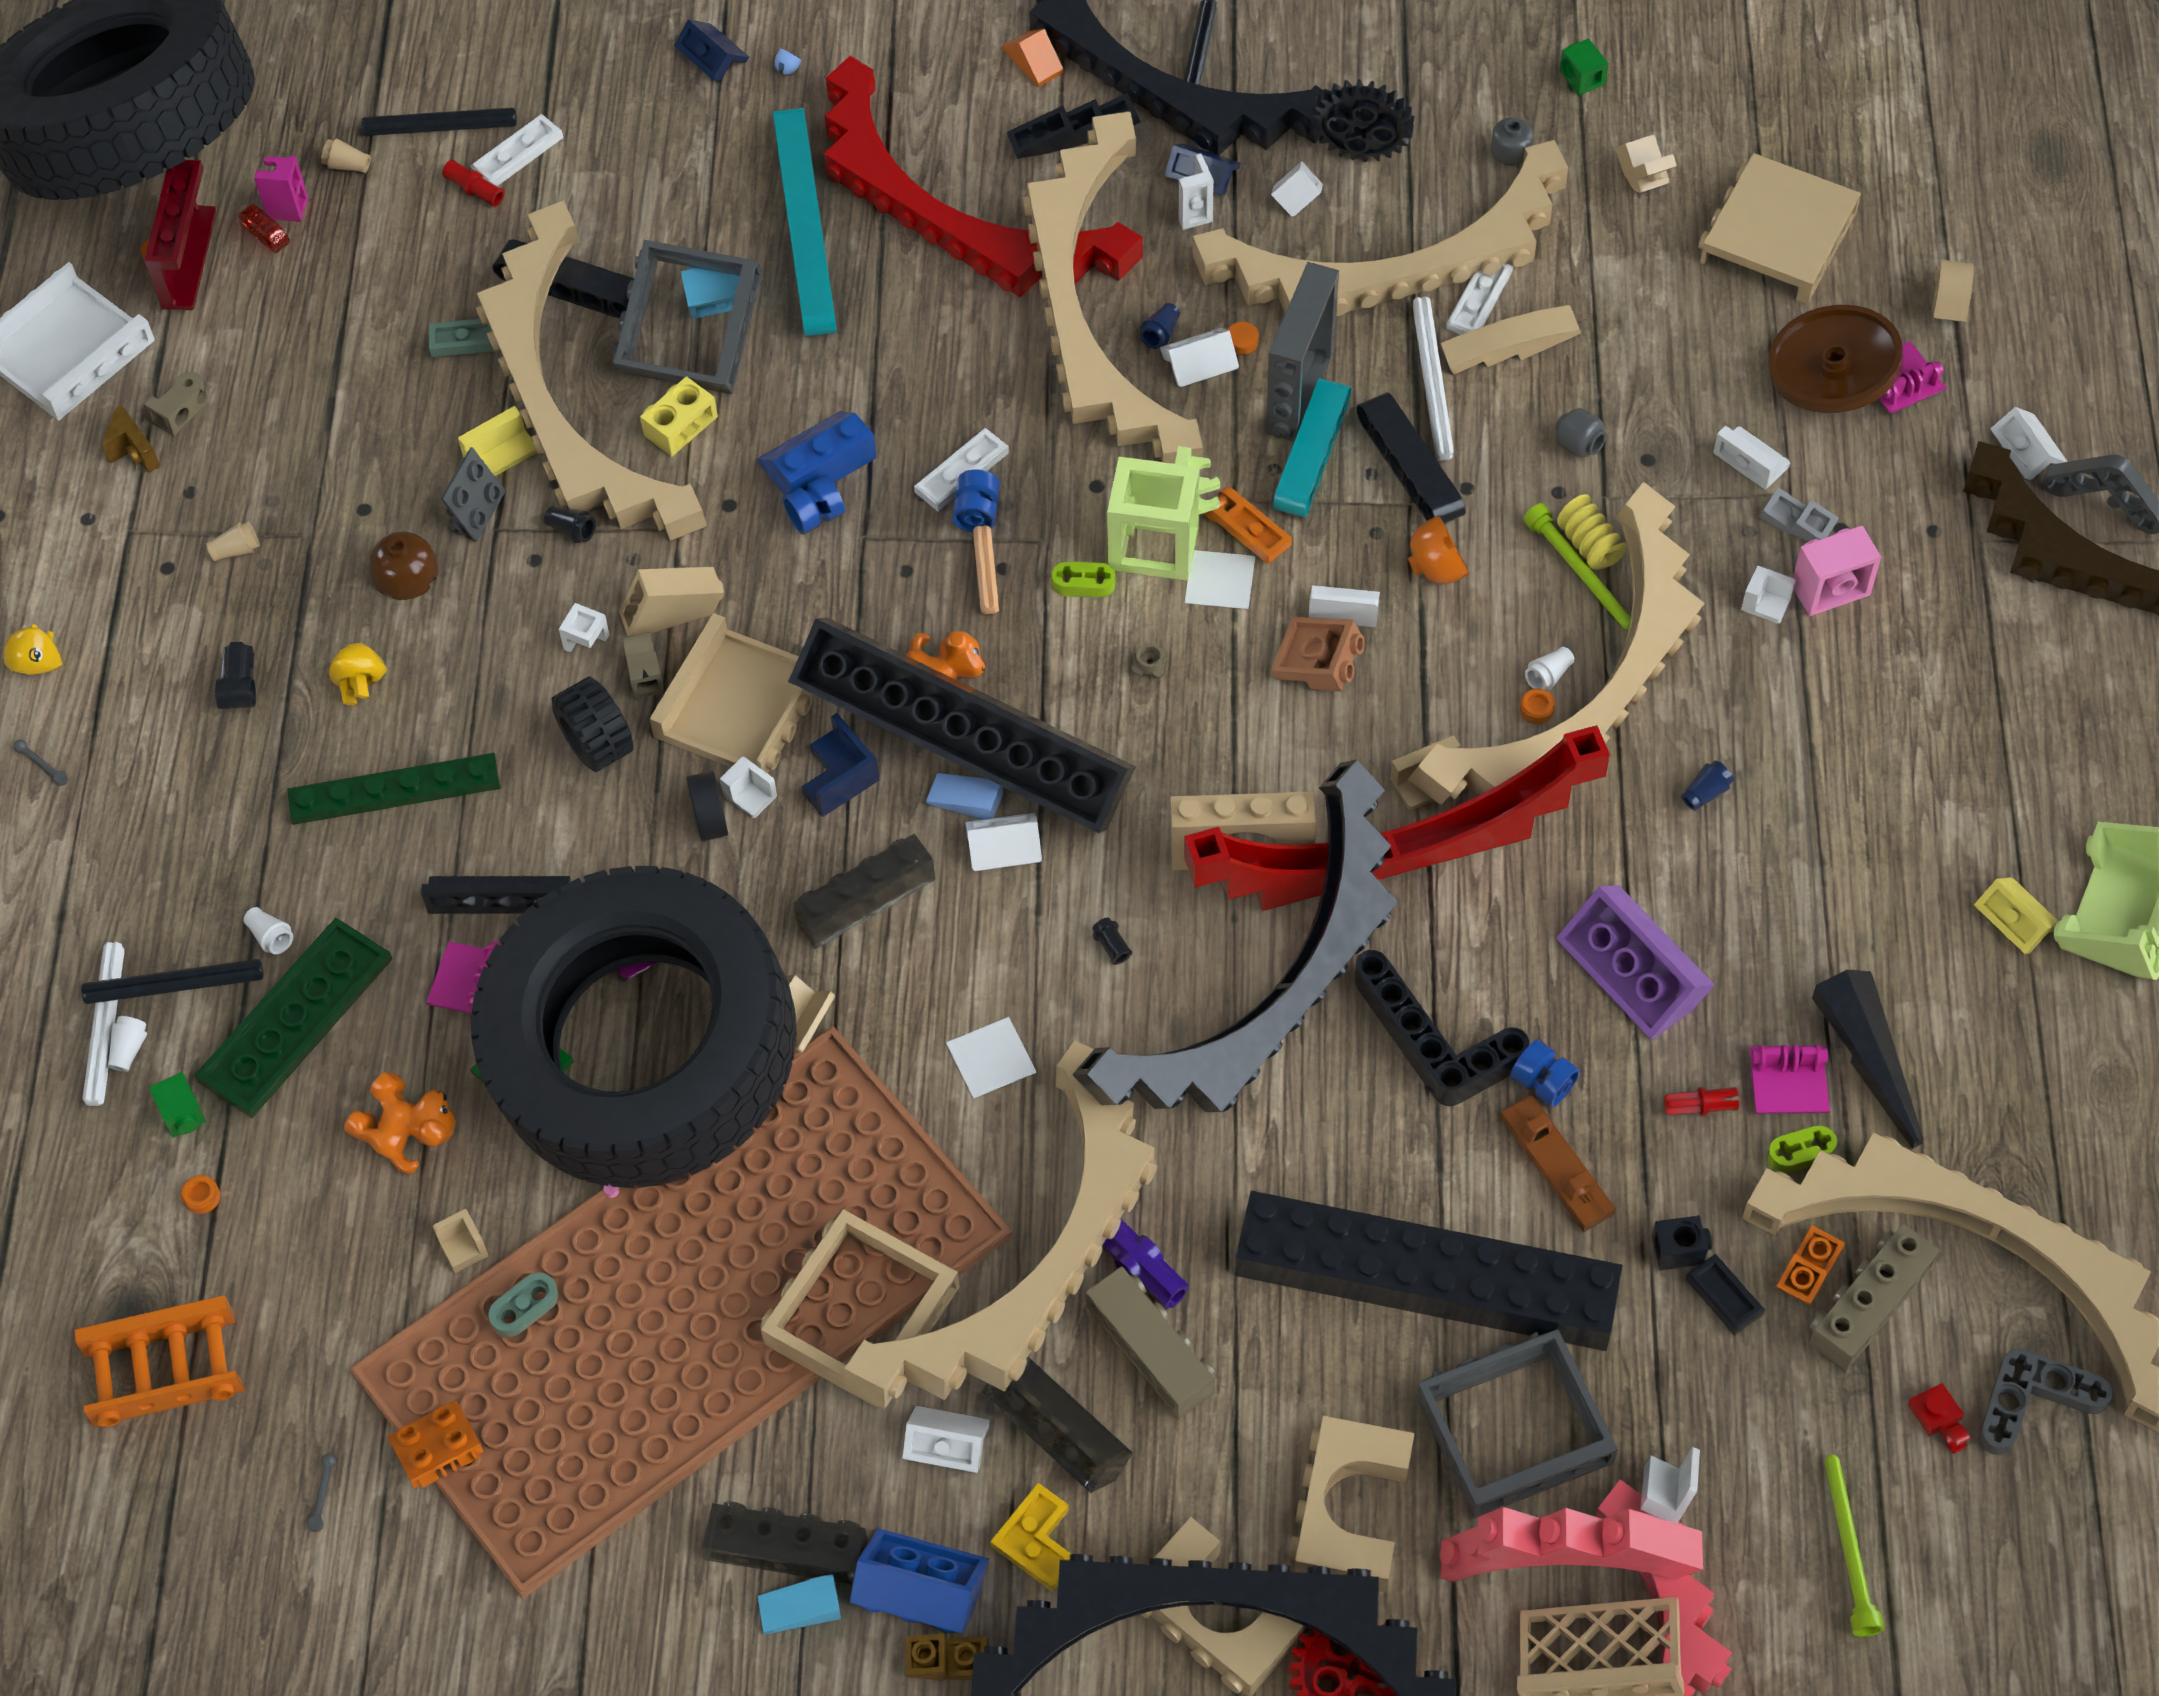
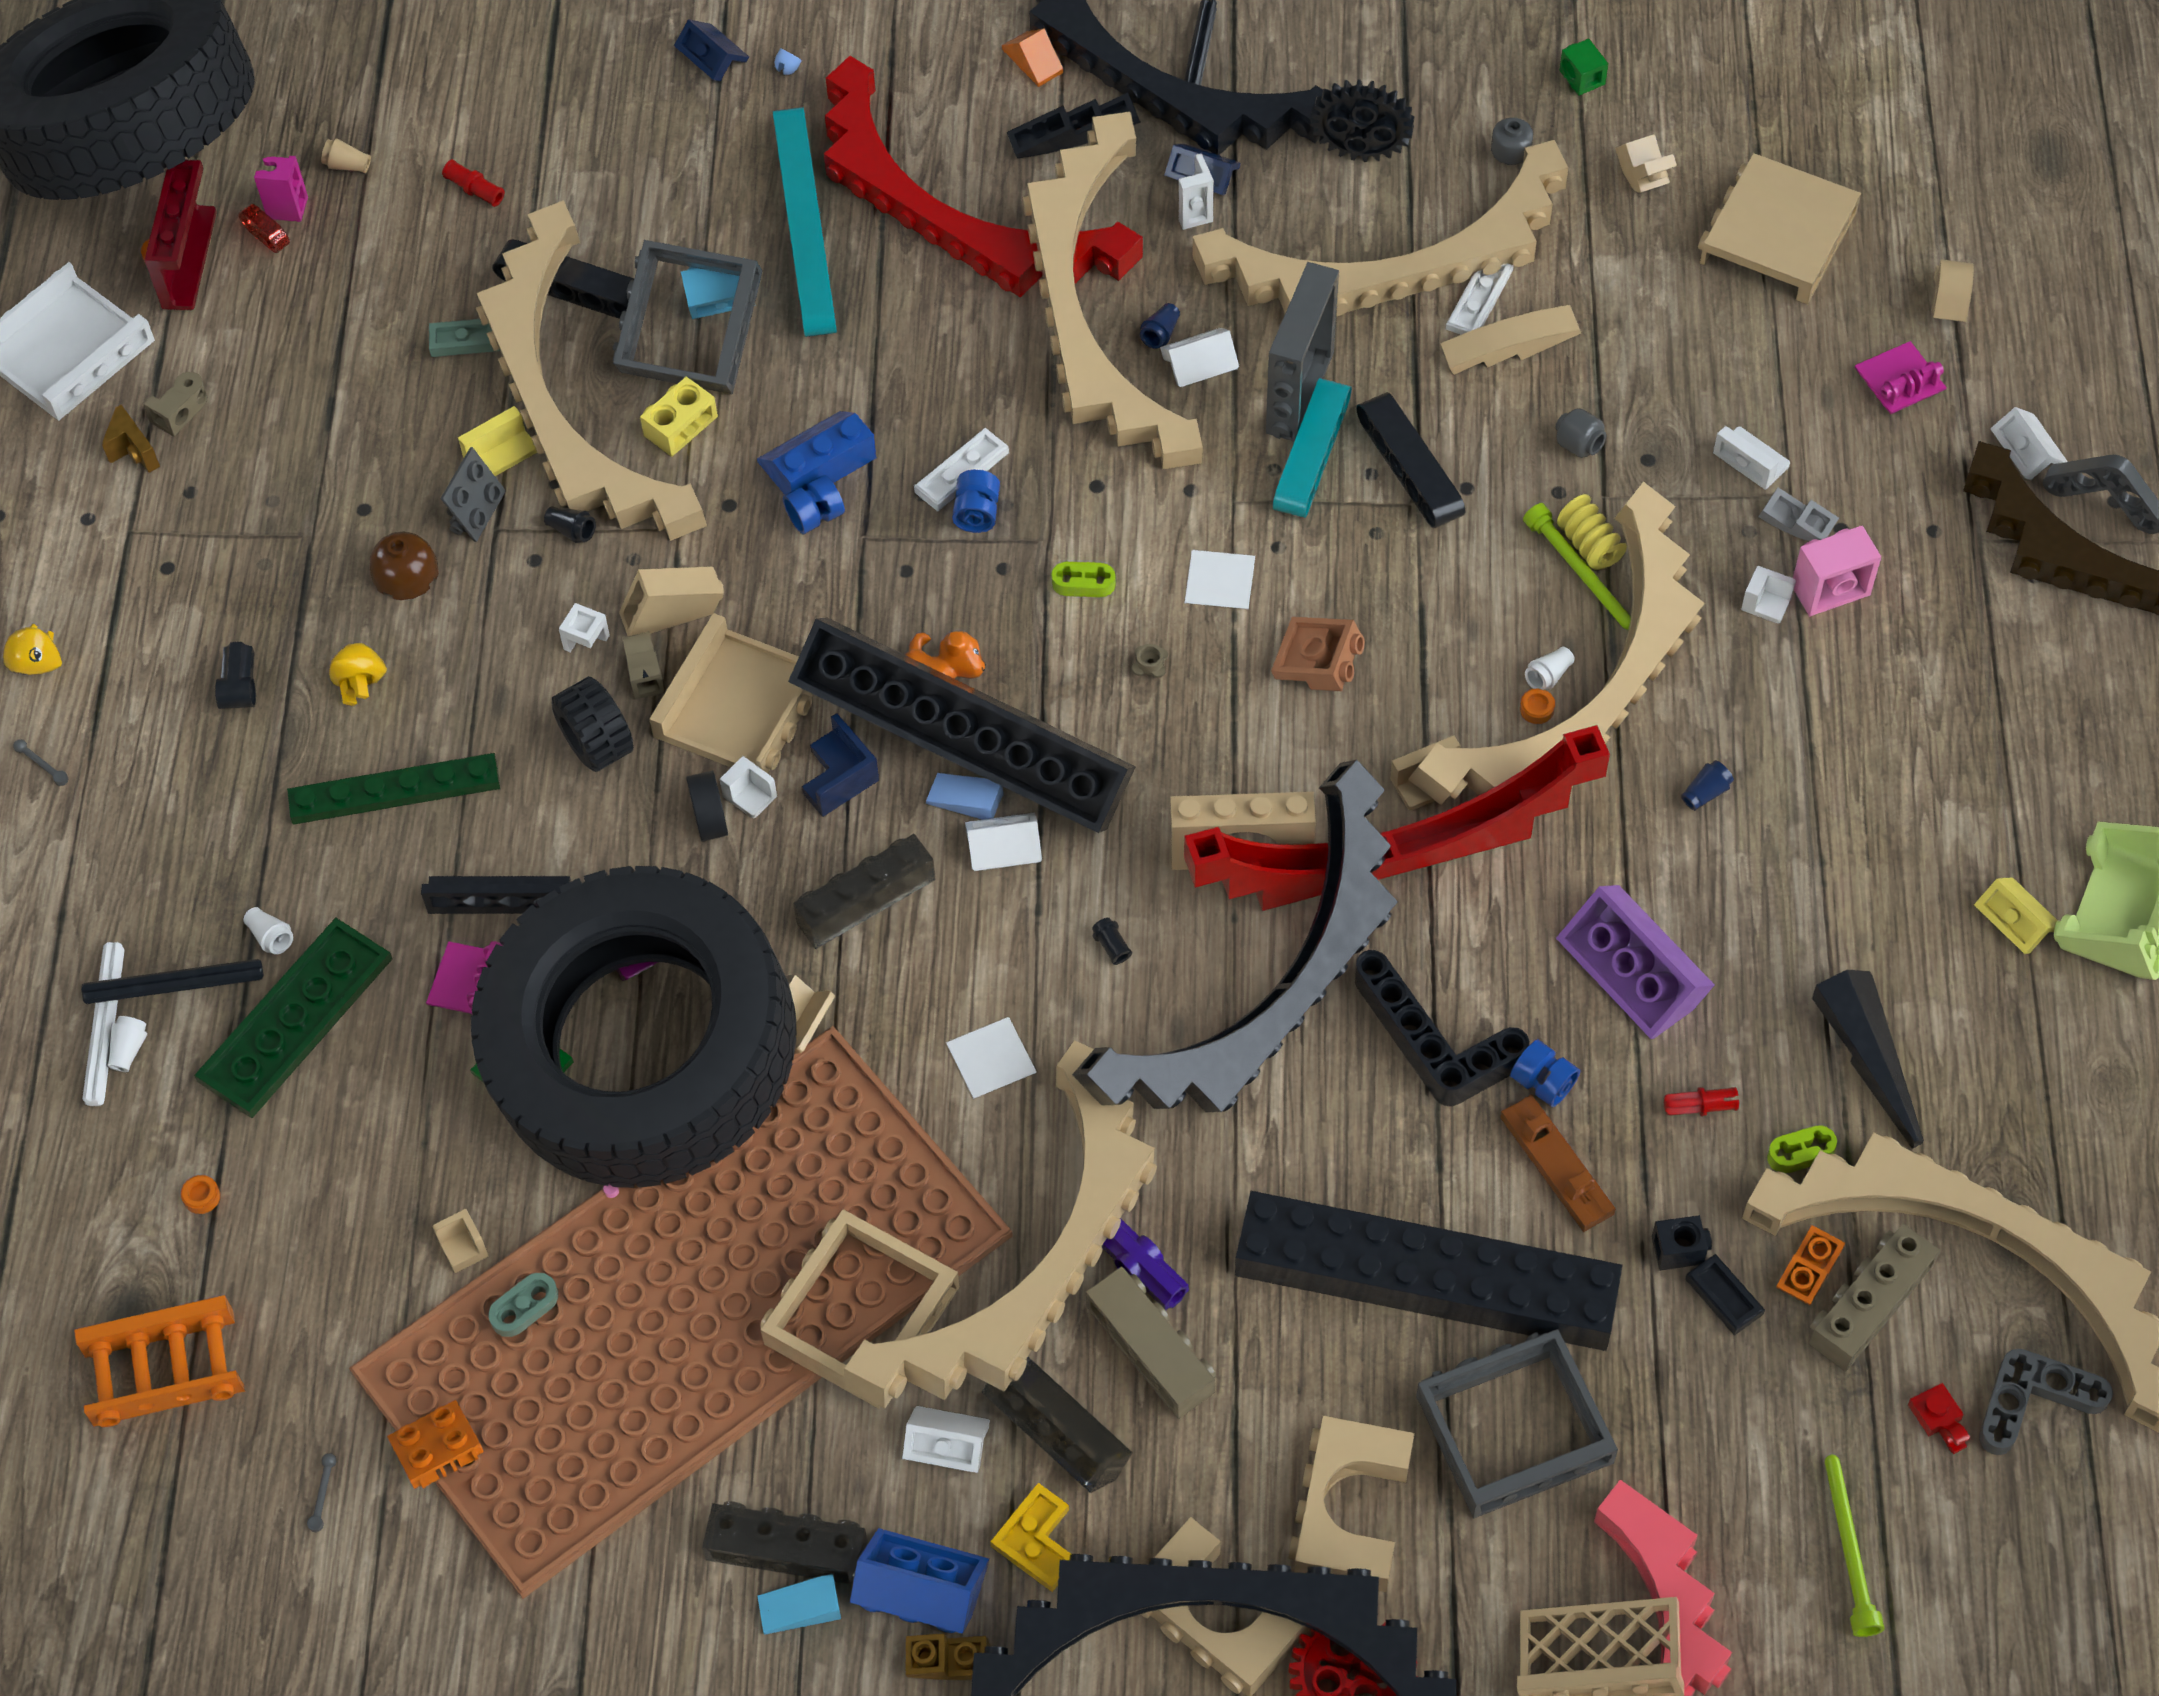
green brick [148,1072,207,1138] -> none
tan cone [206,522,260,561] -> none
orange animal [343,1072,456,1175] -> none
black axle [361,108,517,136] -> none
white tile [470,114,563,186] -> none
light nougat axle [973,525,999,615] -> none
yellowish green piece [1107,446,1220,581] -> none
orange plate [1203,486,1292,564] -> none
orange tile [1228,322,1259,355] -> none
white panel [1271,161,1323,216] -> none
white panel [1309,585,1380,628] -> none
orange cylinder [1407,515,1470,584] -> none
white axle [1413,296,1454,461] -> none
coral arch [1439,1507,1703,1582] -> none
white panel [1640,1447,1700,1523] -> none
dark pink hinge [1749,1044,1830,1114] -> none
reddish brown dish [1768,305,1904,413] -> none

